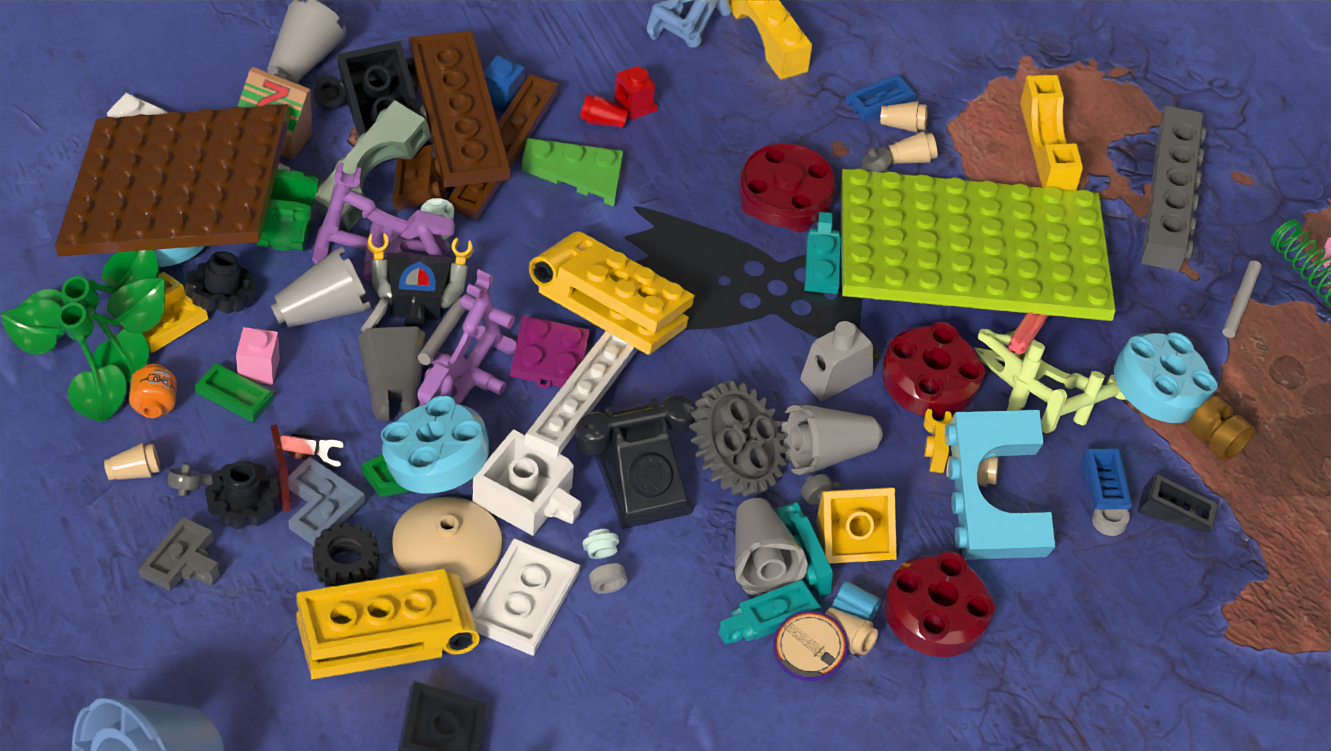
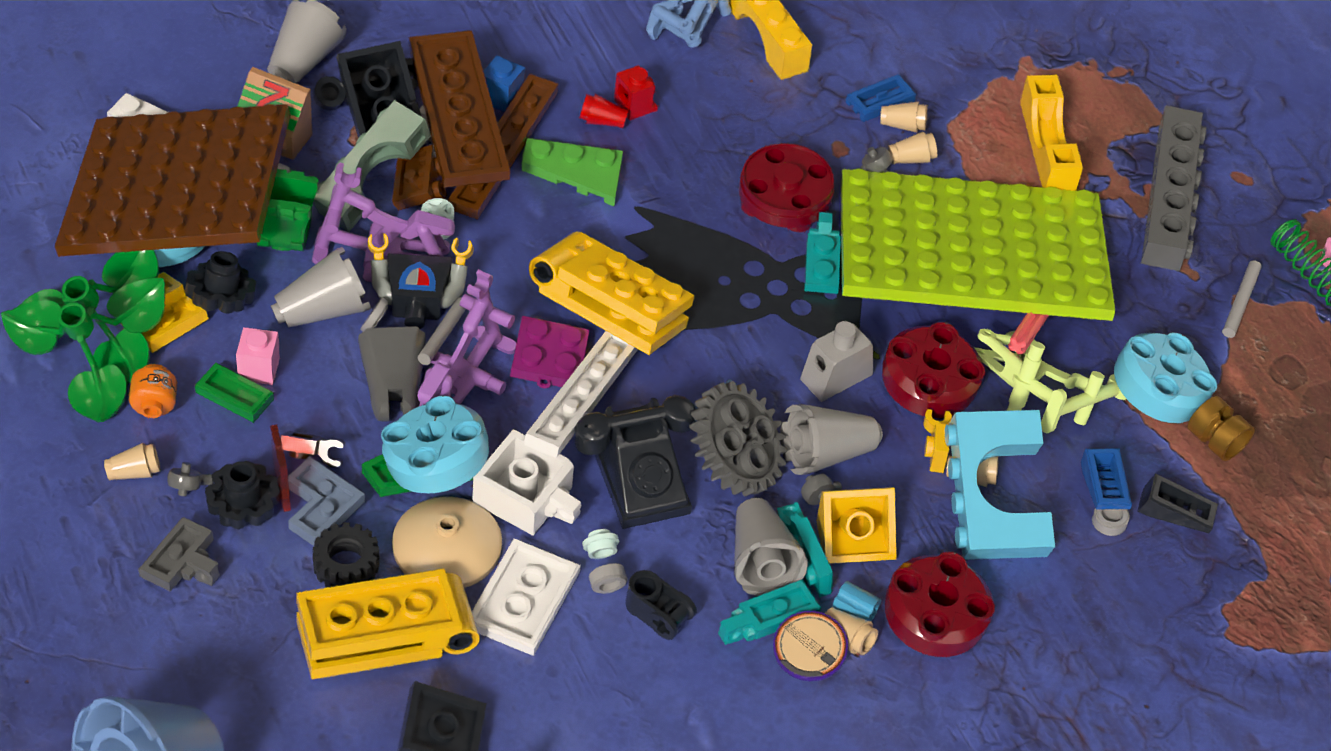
none -> black piece [625,570,697,640]

